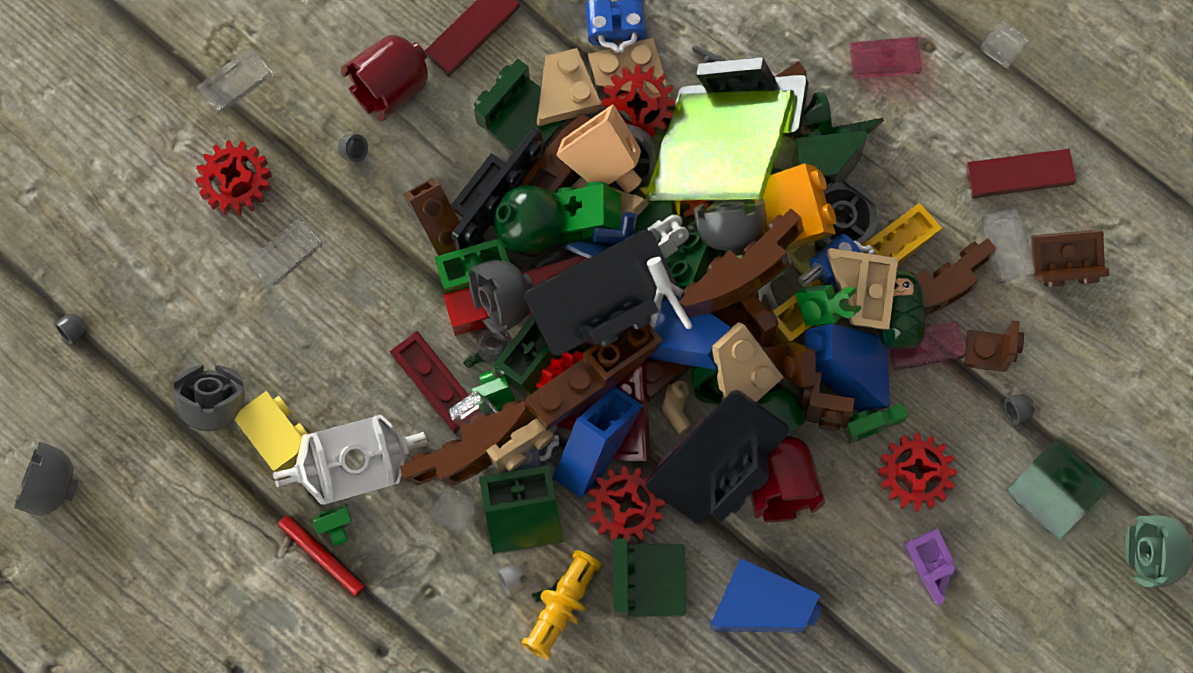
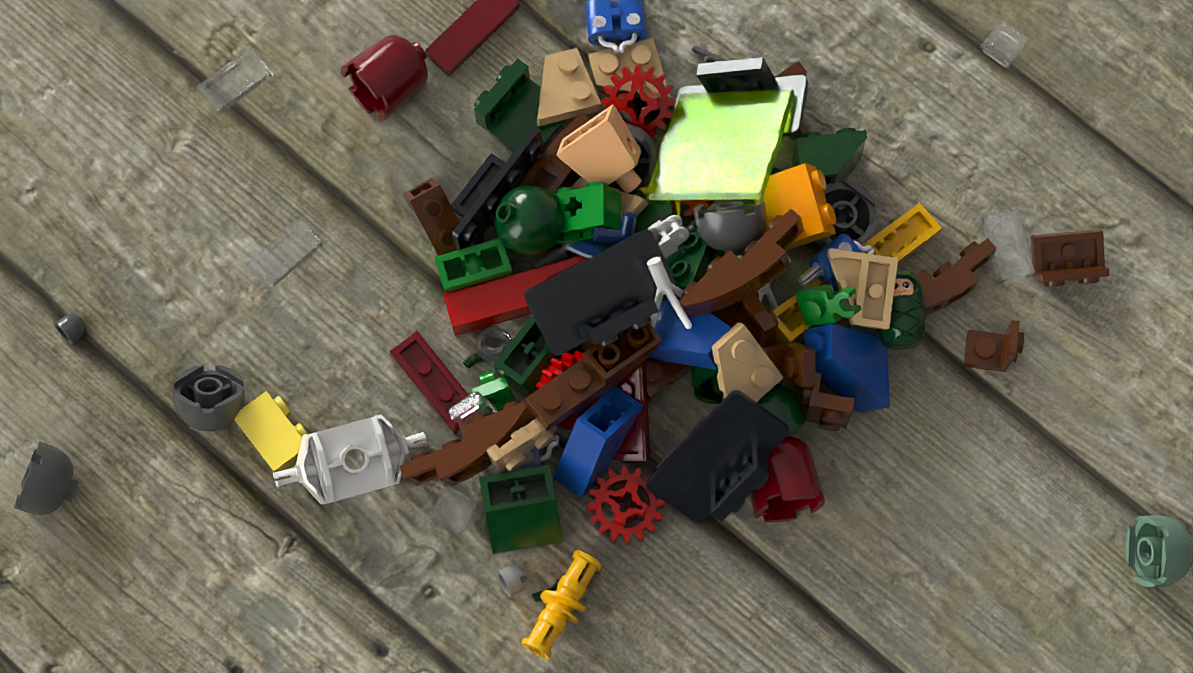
red gear [195,140,272,216] -> none
red bar [278,515,365,597] -> none
green tile [312,504,351,546] -> none
dark grey hinge [338,134,368,162] -> none
dark grey cylinder [468,260,533,334] -> none
dark green bracket [613,538,686,617] -> none
tan arm [661,380,693,435] -> none
blue slope [709,558,823,633] -> none
tan tile [786,242,816,281] -> none
dark green hair [802,92,884,135] -> none
green plate [844,403,909,444] -> none
clear pink plate [849,37,922,79] -> none
red gear [878,433,957,512] -> none
clear pink plate [890,321,965,371] -> none
medium lavender slope [903,528,955,605] -> none
dark red tile [966,149,1076,198] -> none
dark grey hinge [1004,394,1035,425] -> none
clear green slope [1007,438,1110,540] -> none

